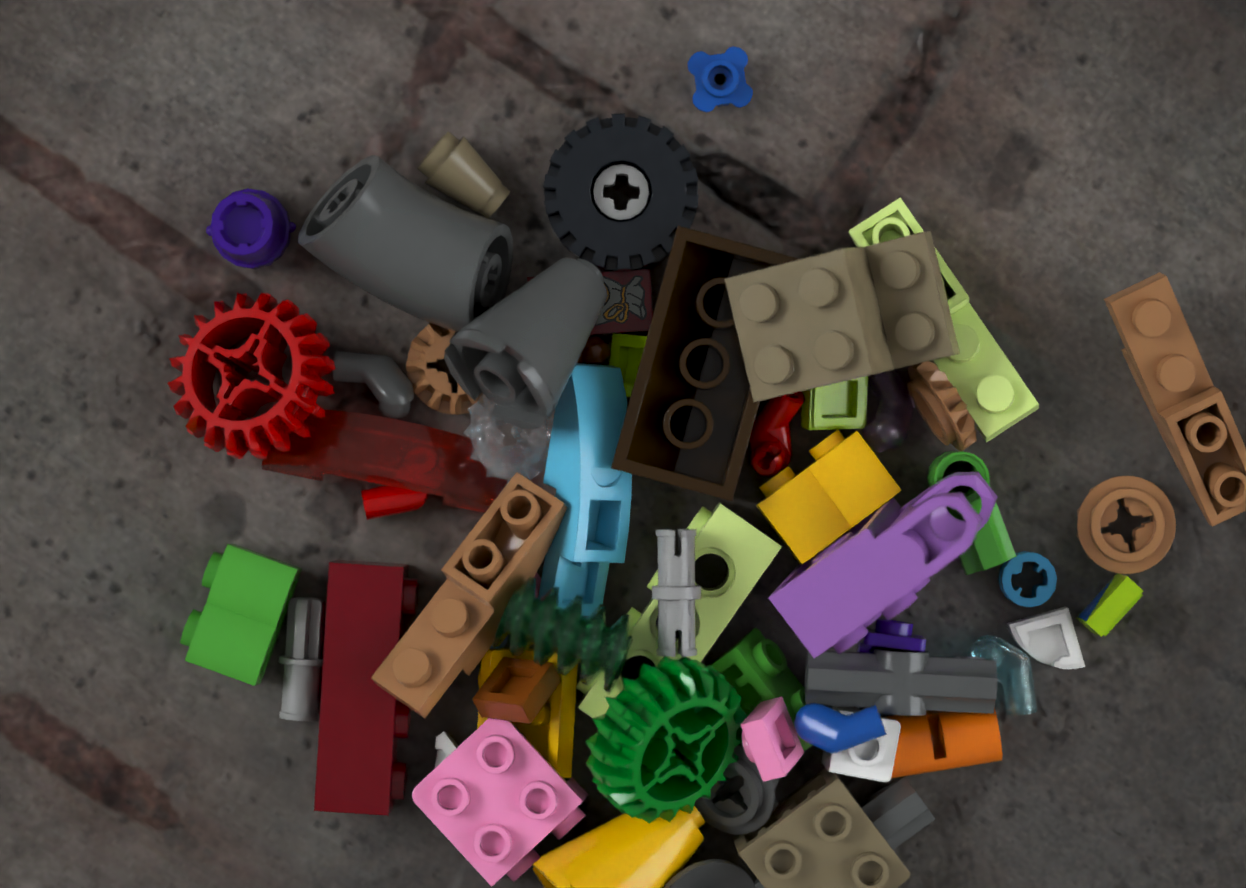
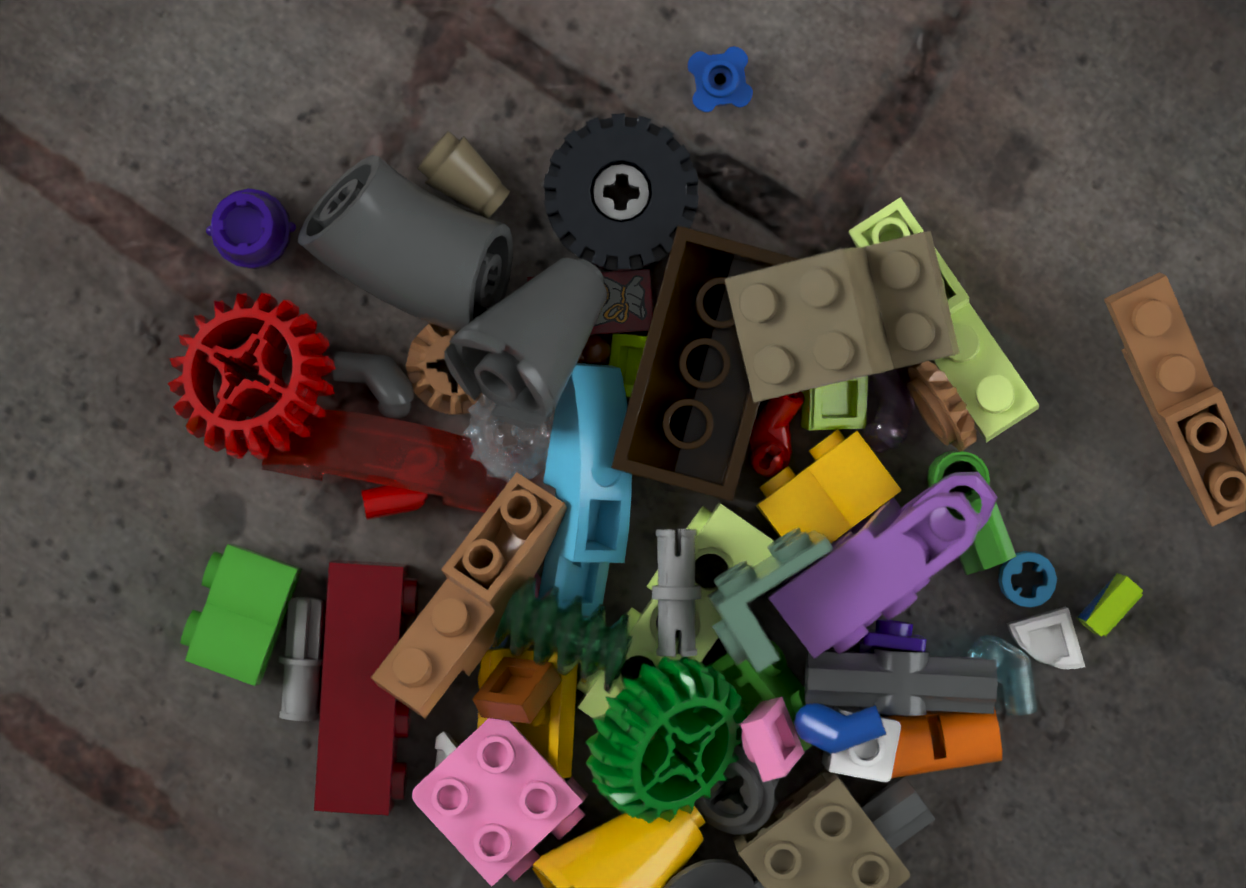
medium nougat gear [1076,476,1176,574] -> none
none -> sand green bracket [707,528,833,672]

